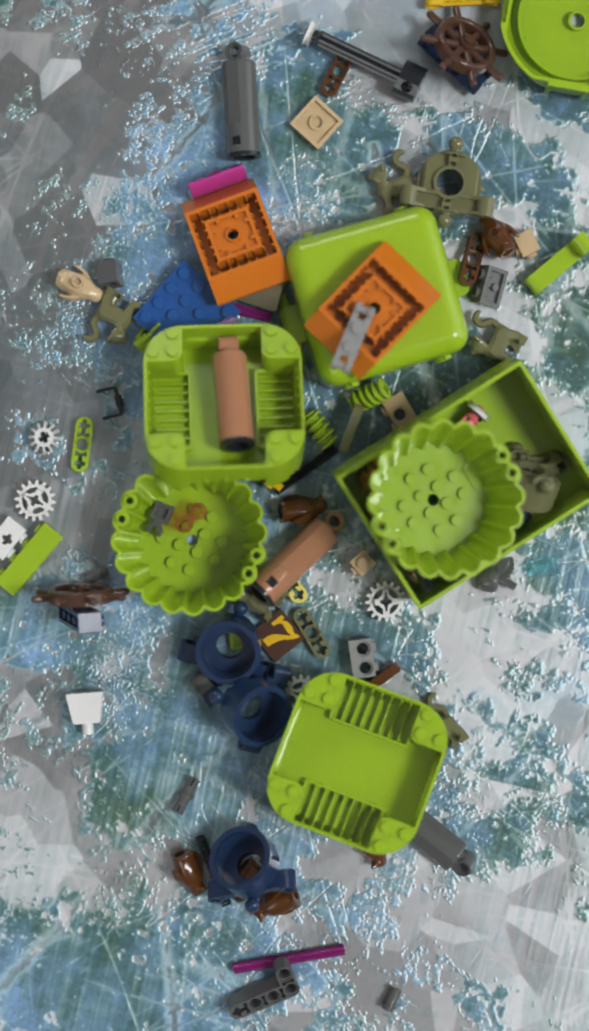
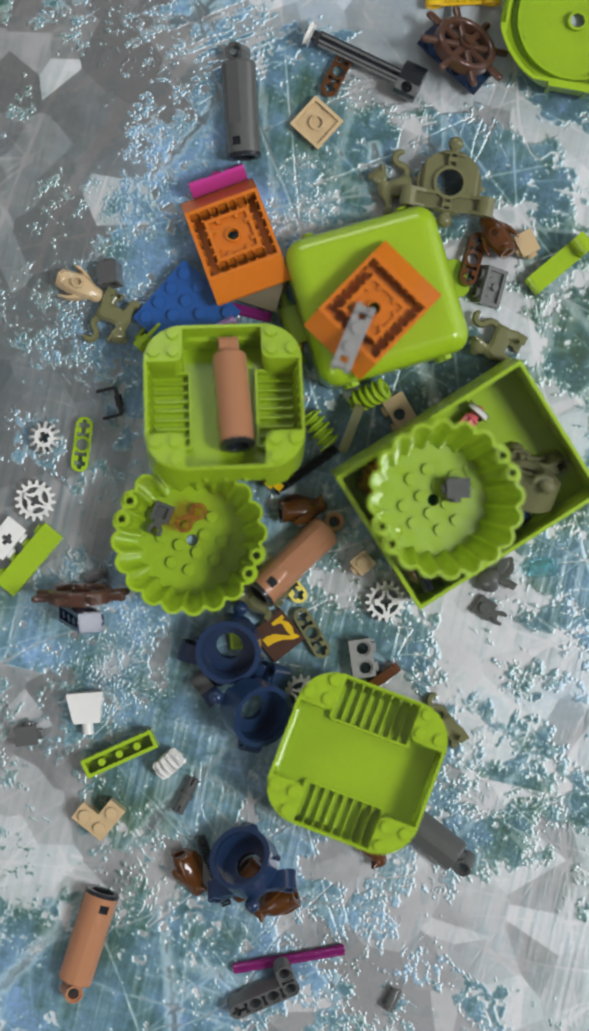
none -> dark grey brick [14,721,43,747]
none -> nougat piece [58,885,119,1004]
none -> tan brick [71,797,127,841]
none -> lime brick [80,728,160,779]
none -> white gear [152,748,185,780]
none -> dark grey brick [440,478,471,503]
none -> dark grey plate [471,594,507,626]

